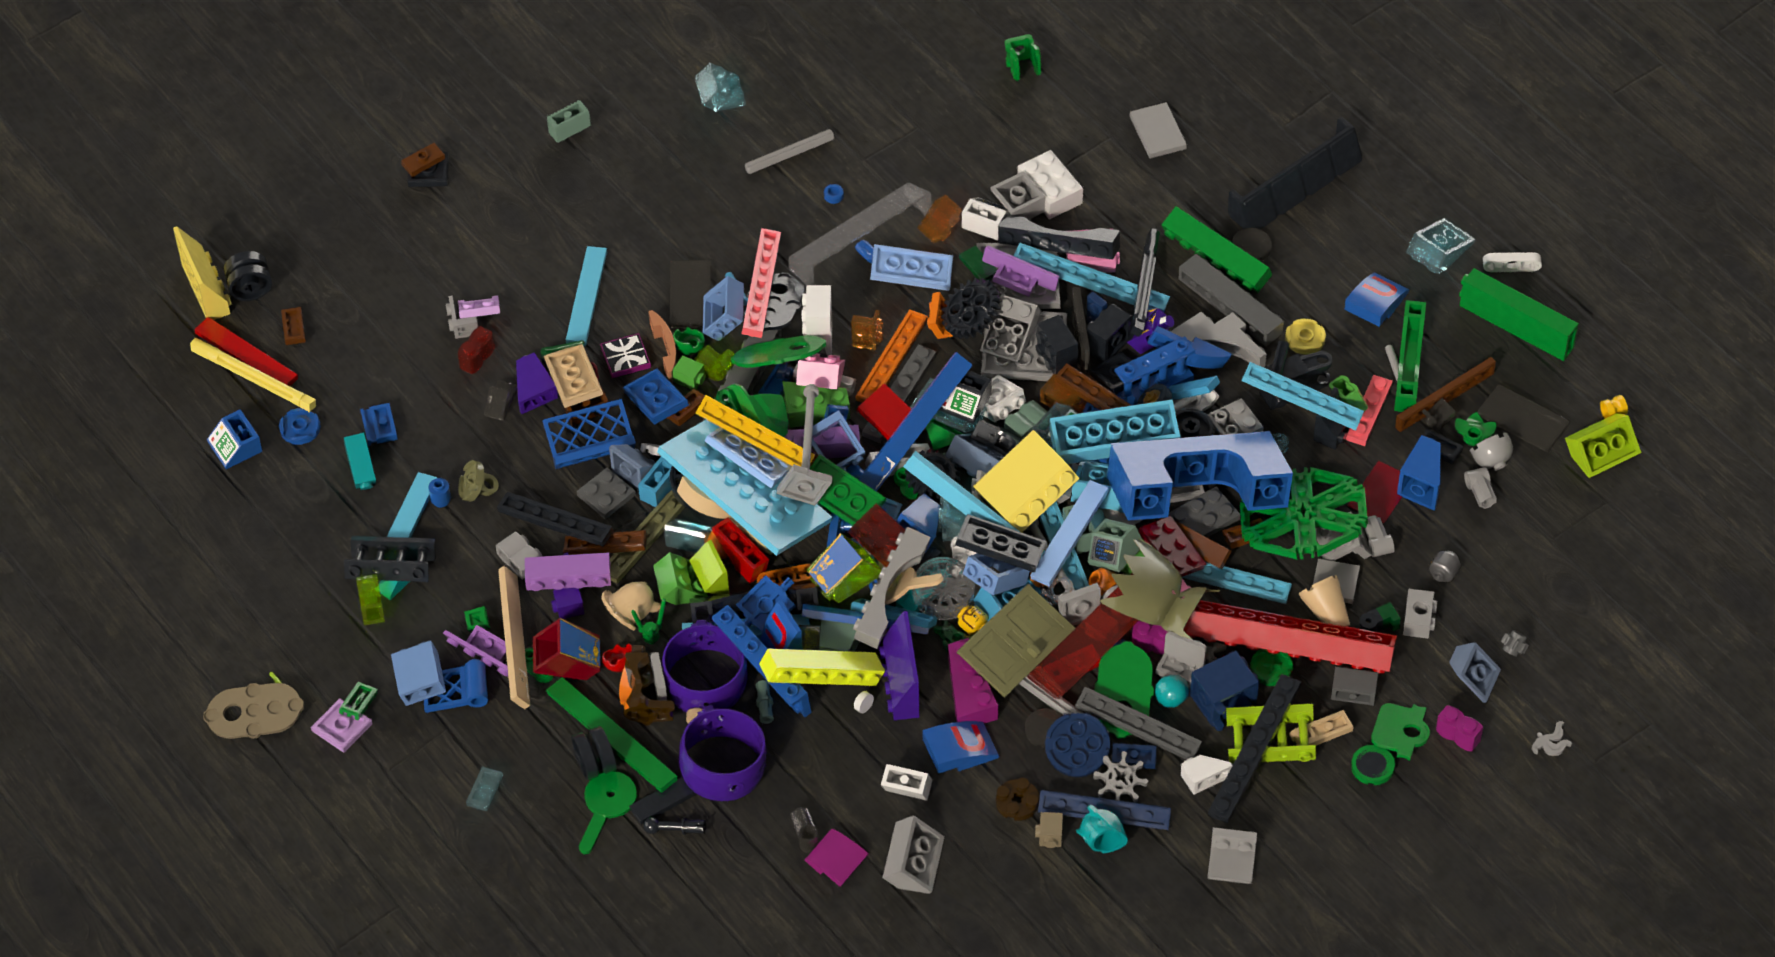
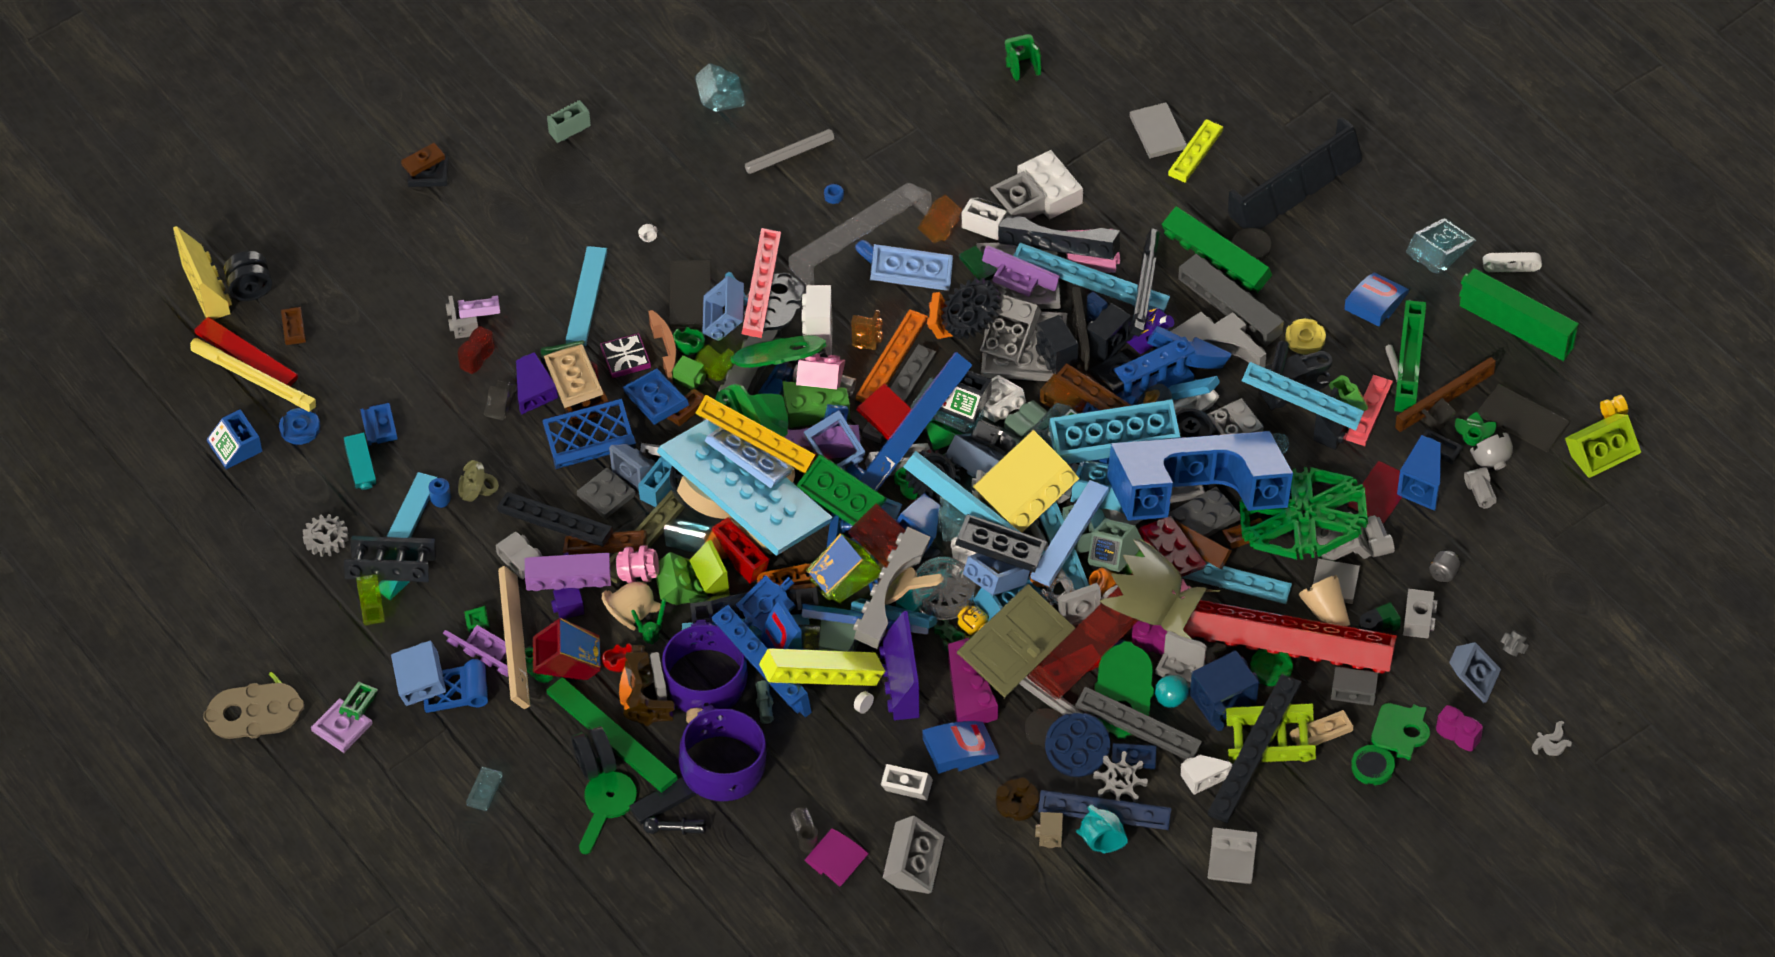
light grey tile [777,384,832,506] -> none
none -> light grey gear [303,514,348,557]
none -> bright pink piece [616,545,659,583]
none -> white plate [638,224,657,242]
none -> neon yellow tile [1168,119,1223,183]

